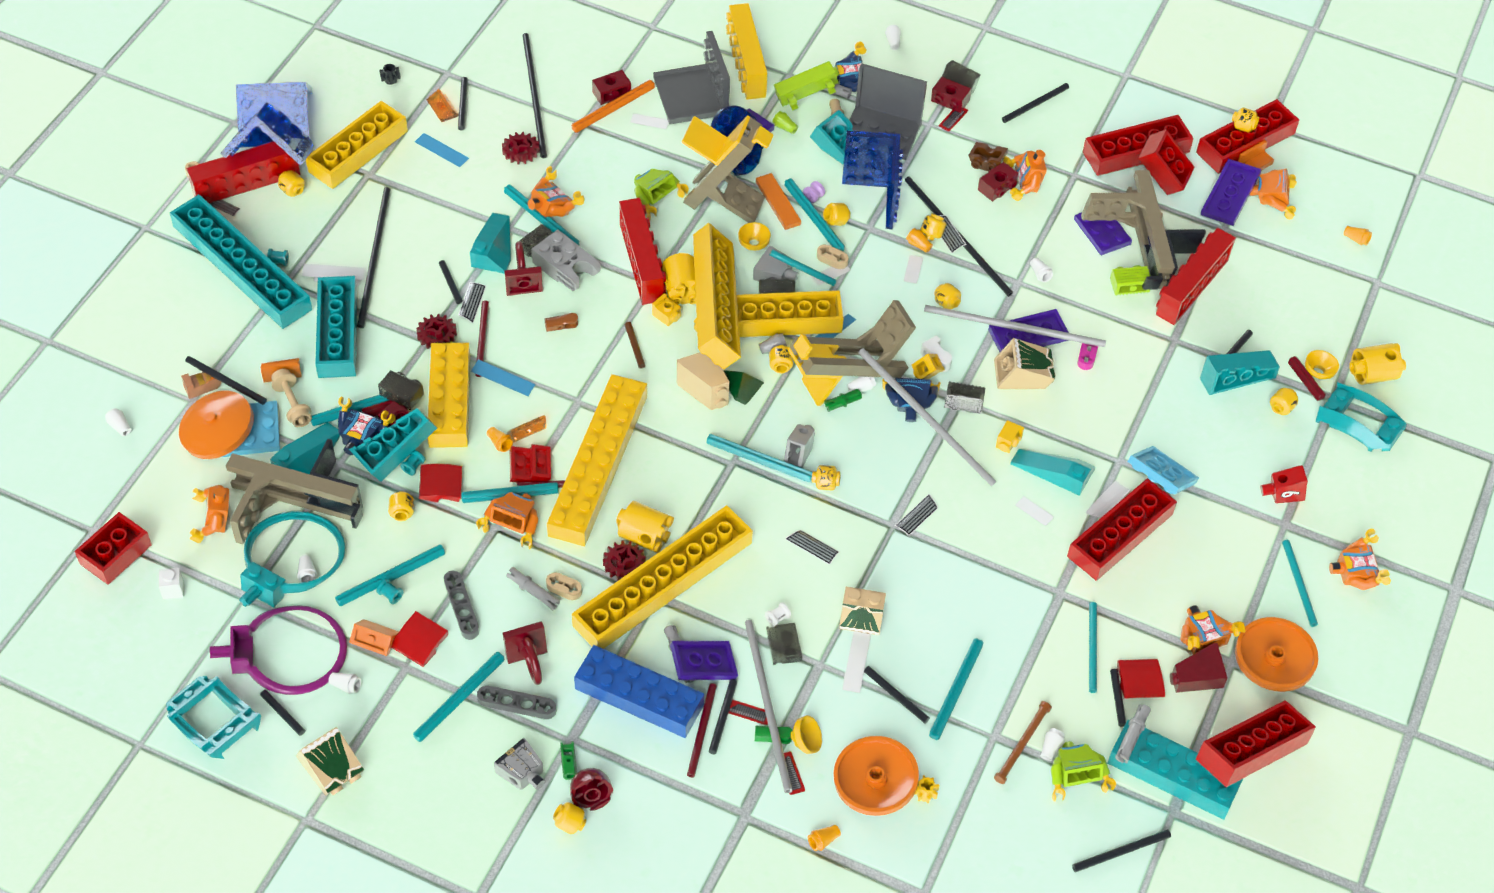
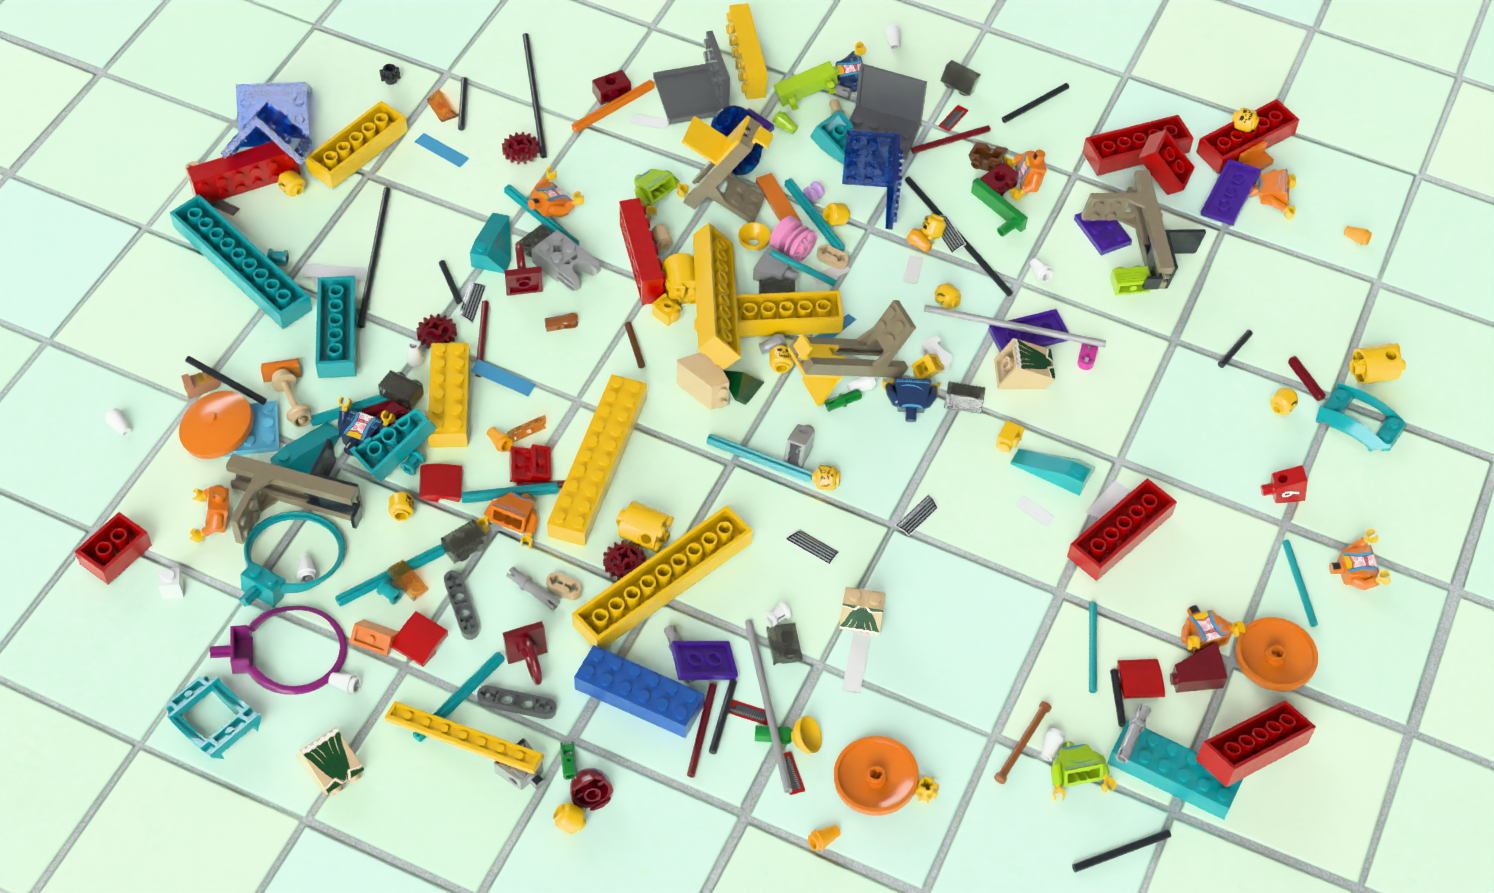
black bar [260,689,306,736] -> none
light grey piece [858,348,997,487] -> none
black bar [864,666,930,724] -> none
teal axle [929,638,984,740] -> none
dark red brick [931,77,972,113] -> none
medium azure plate [1127,446,1199,494] -> none
red brick [1156,227,1236,325] -> none
teal wedge [1200,350,1280,395] -> none
yellow piece [1305,350,1339,379] -> none
none -> yellow tile [384,701,544,775]
none -> clear orange slope [387,559,429,602]
none -> white cone [406,341,425,367]
none -> clear smoke brick [441,519,488,564]
none -> tan brick [652,224,673,251]
none -> bright pink wheel [769,216,817,262]
none -> dark red piece [911,125,991,154]
none -> green piece [971,177,1028,237]

